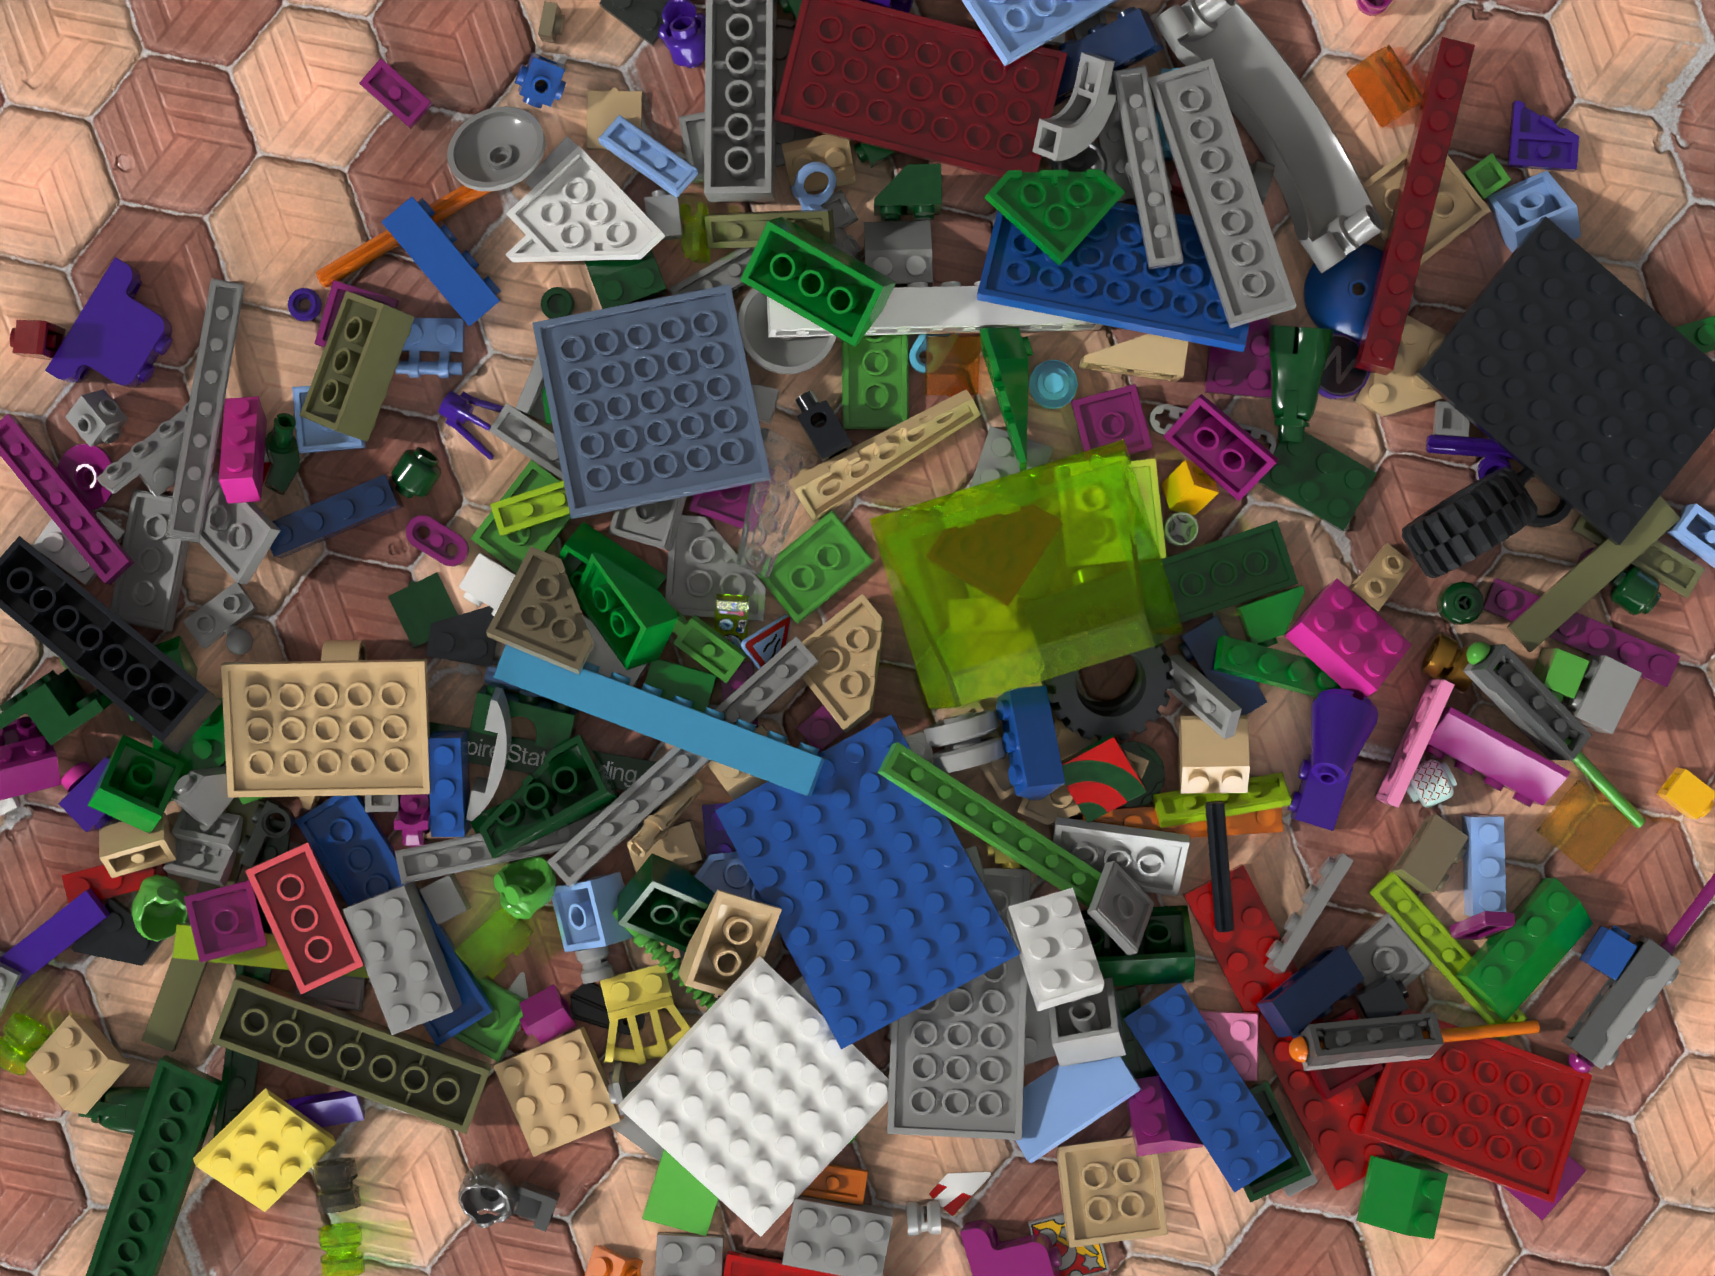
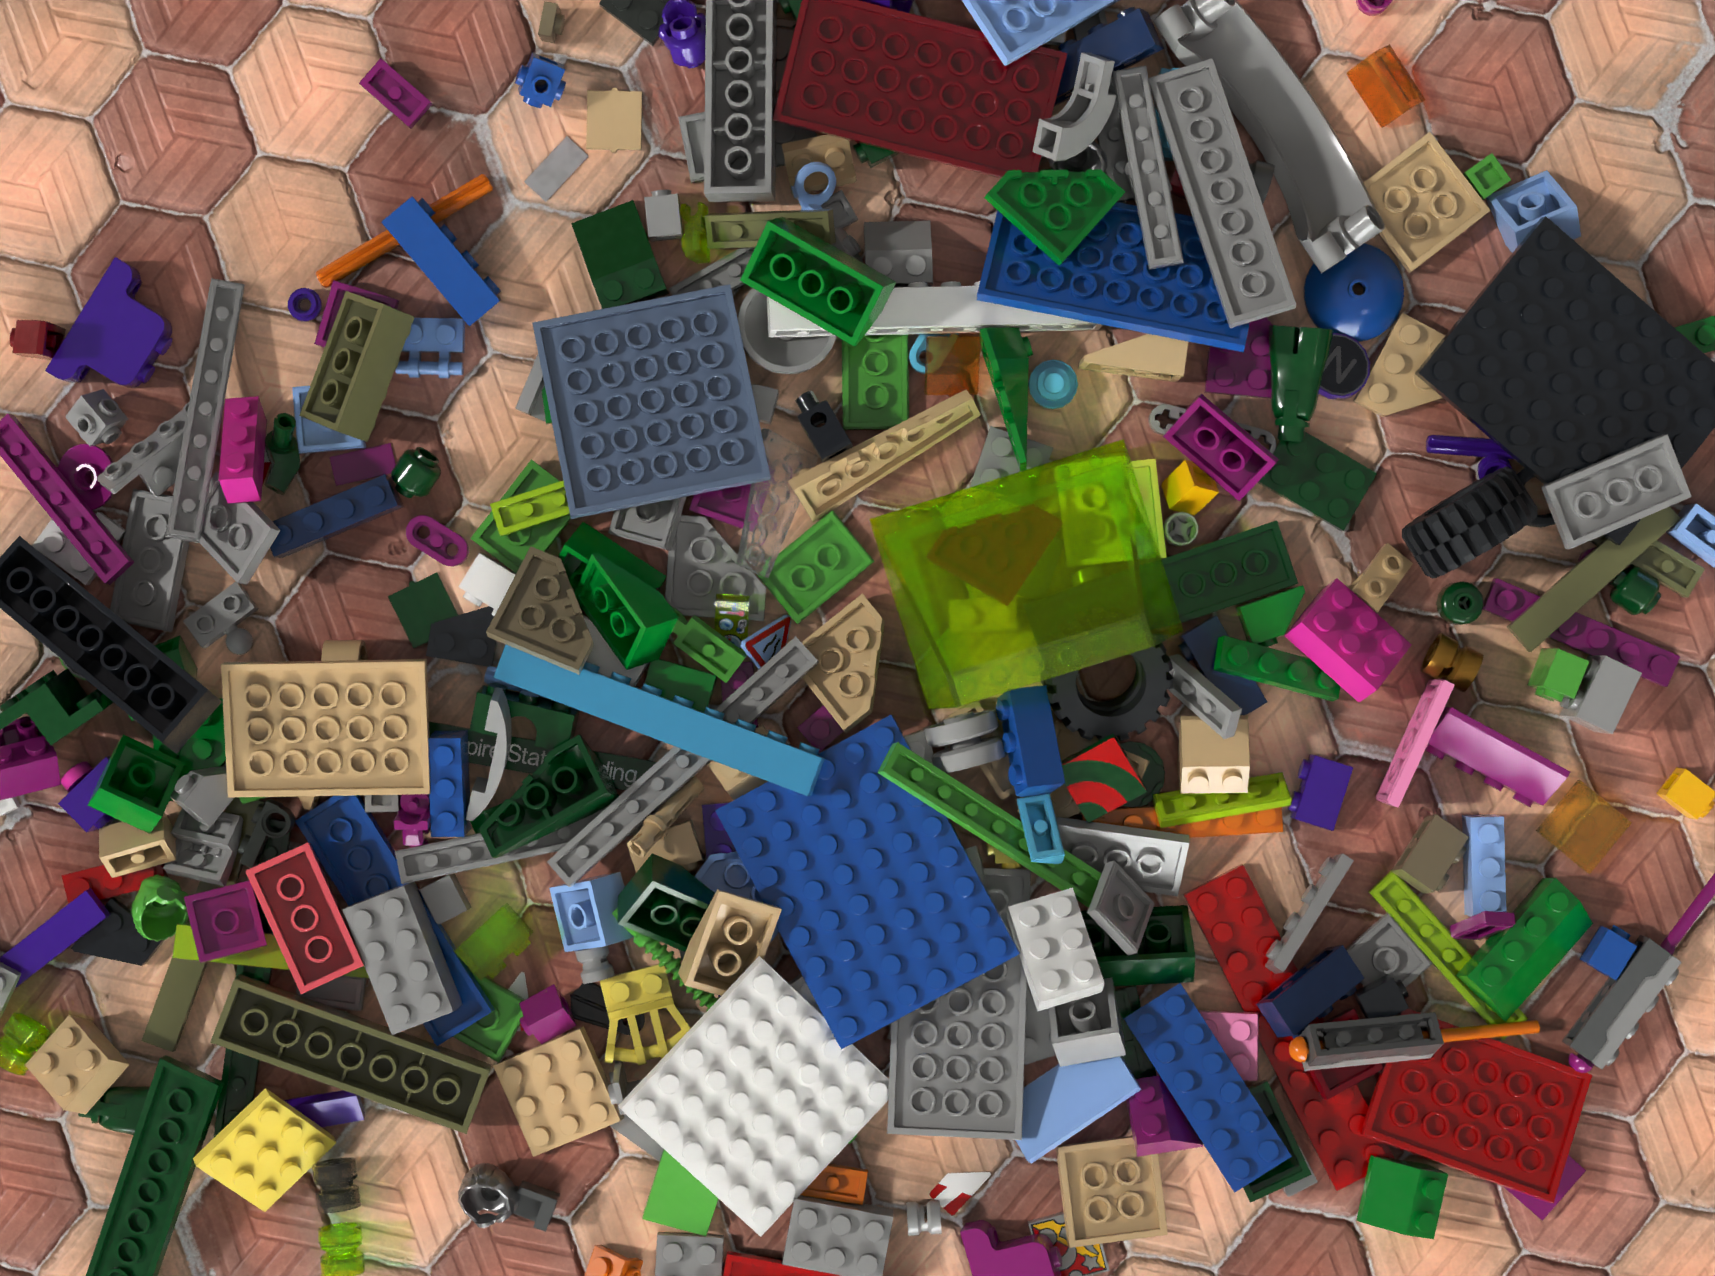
dark purple plant [439,391,526,460] -> none
light grey dish [447,106,546,191] -> none
light grey plate [488,403,563,480] -> none
bright green hair [494,856,556,919] -> none
white wing [505,146,665,262] -> none
dark green tile [541,287,575,319] -> none
light blue tile [598,115,698,198] -> none
dark green slope [874,164,942,221] -> none
magenta plate [1070,384,1153,466] -> none
black axle [1205,801,1234,932] -> none
dark purple cone [1311,689,1379,785] -> none
dark red brick [1354,37,1475,375] -> none
light aqua head [1406,759,1457,808] -> none
light grey plate [1433,401,1470,437] -> none
dark grey piece [1463,642,1646,828] -> none
dark purple wing [1507,101,1579,172] -> none
none -> magenta sticker [329,443,396,486]
none -> medium azure slope [1017,794,1065,864]
none -> light grey plate [1541,434,1692,549]

